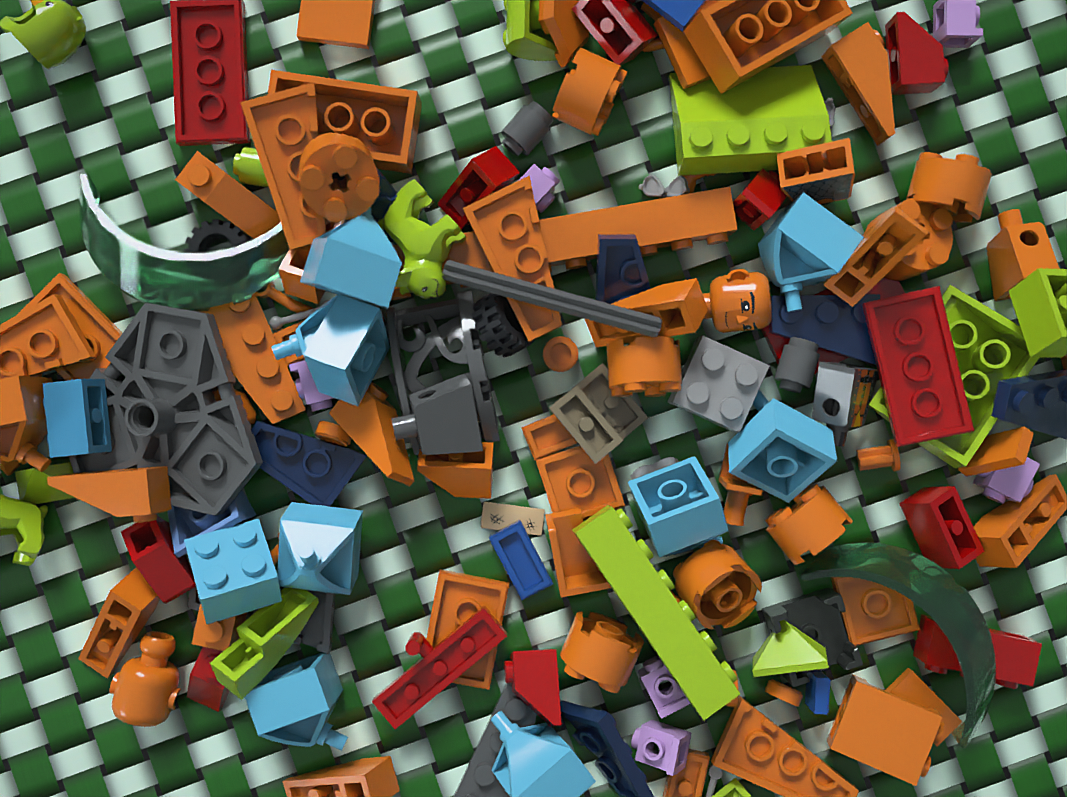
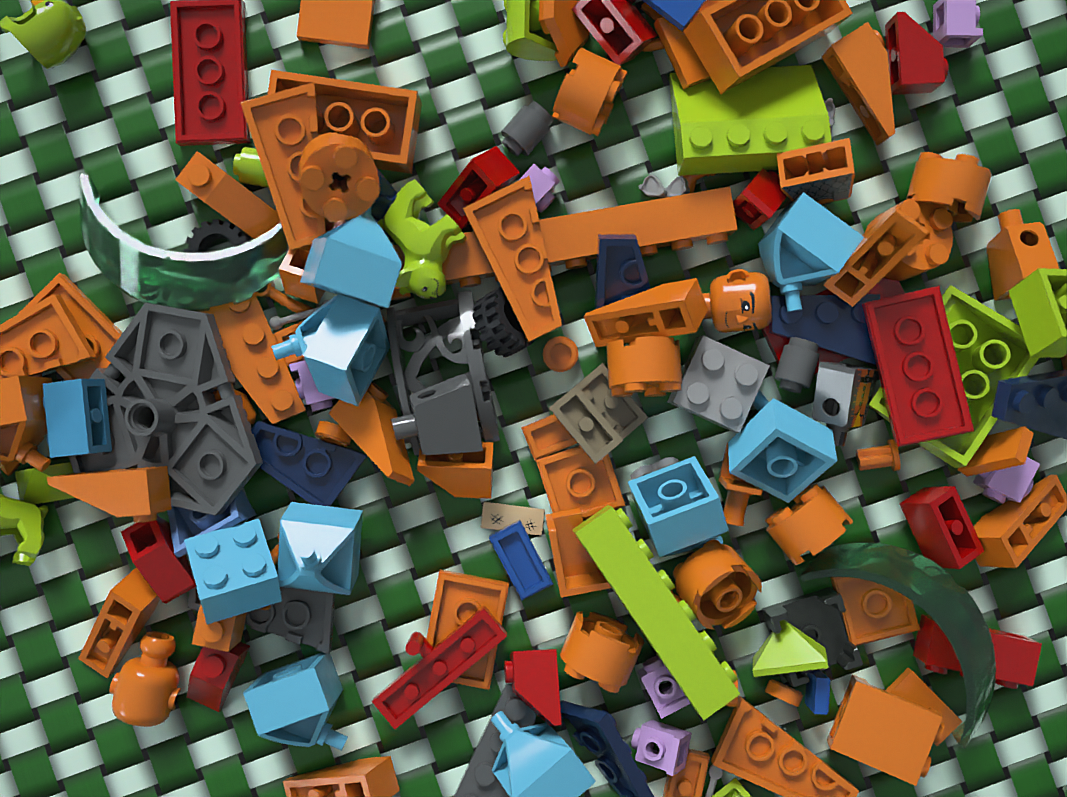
lime slope [210,587,319,700] -> none
dark grey axle [442,260,662,337] -> none

